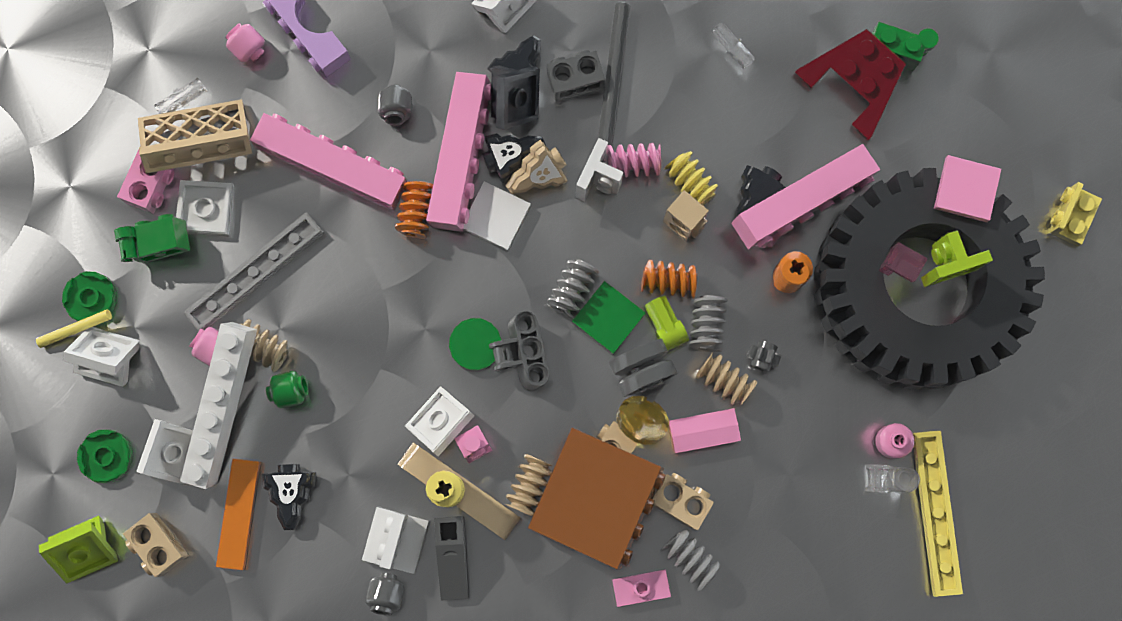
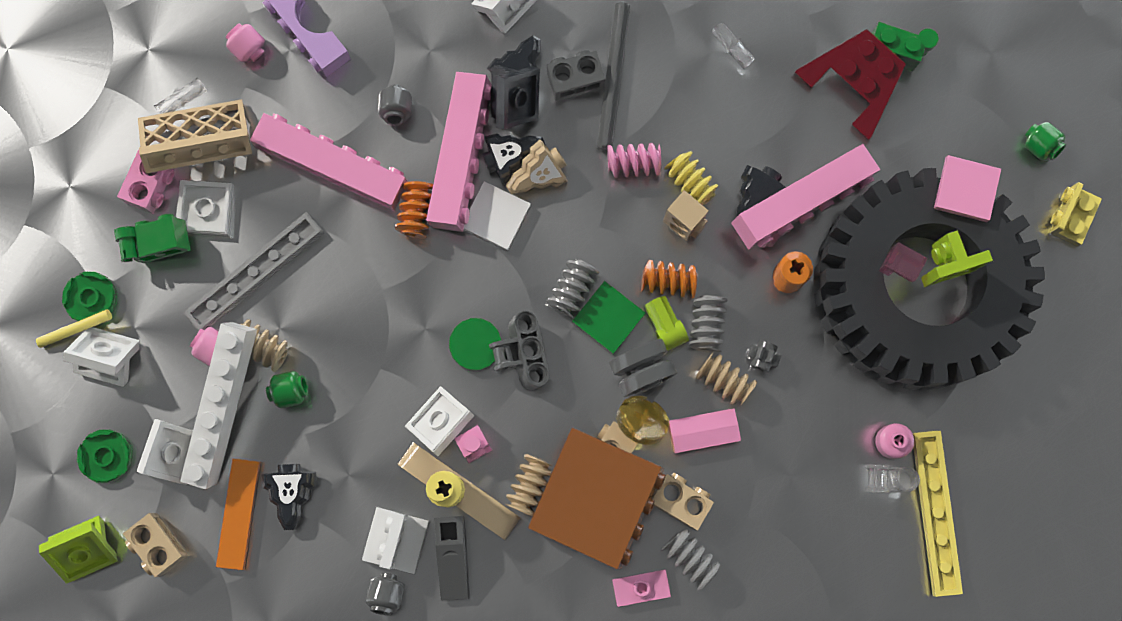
white bracket [575,138,624,202] -> none
none -> green head [1025,122,1066,161]

